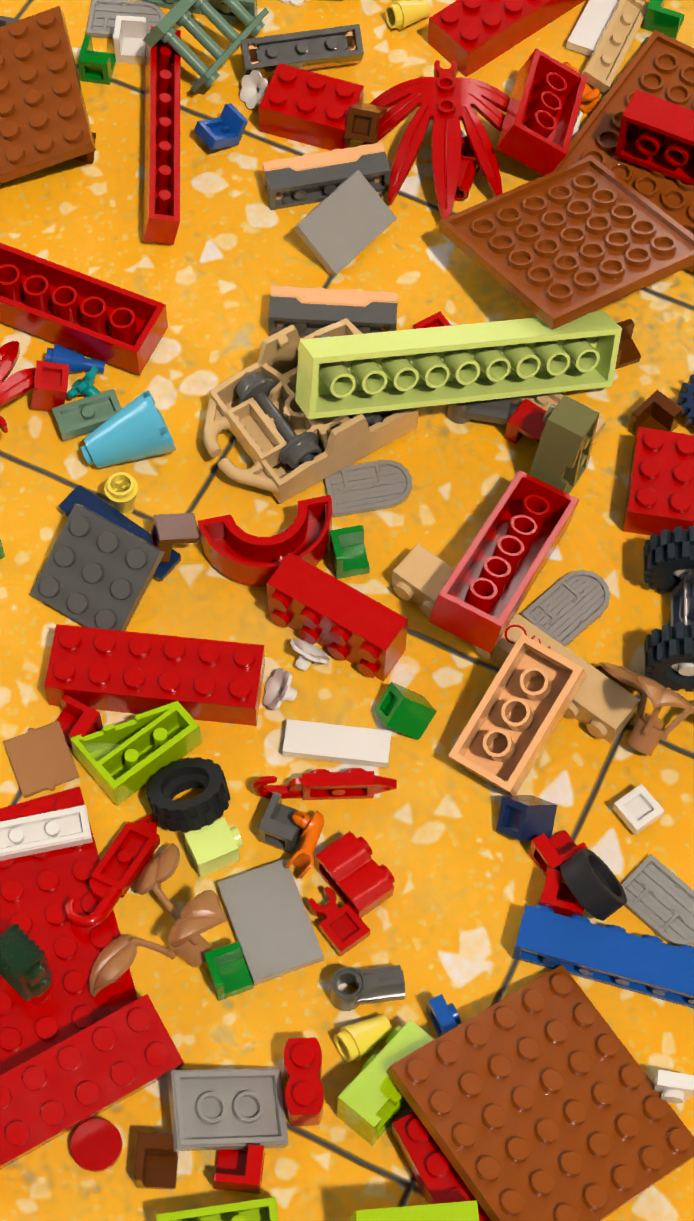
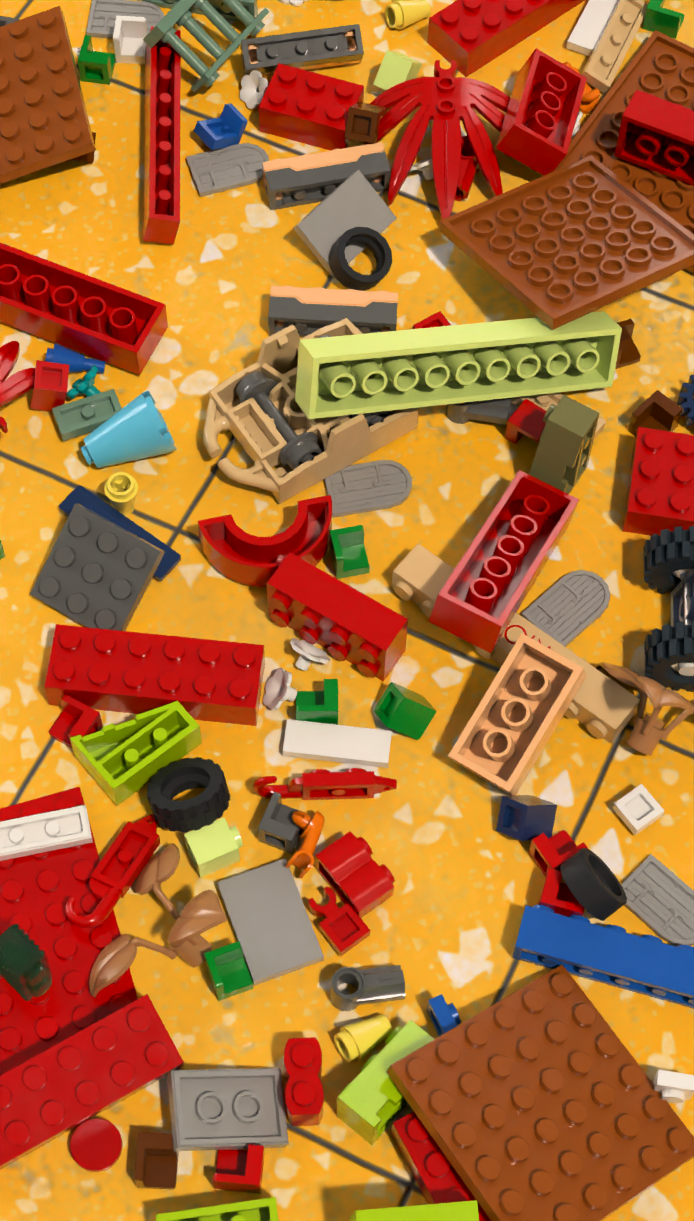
medium nougat piece [4,721,79,798] -> none
panel [150,513,200,563] -> none
none -> light grey window [186,143,269,197]
none -> green panel [296,679,338,725]
none -> black tyre [329,227,392,291]
none -> yellowish green brick [373,50,422,94]
none -> white plant [409,157,433,181]

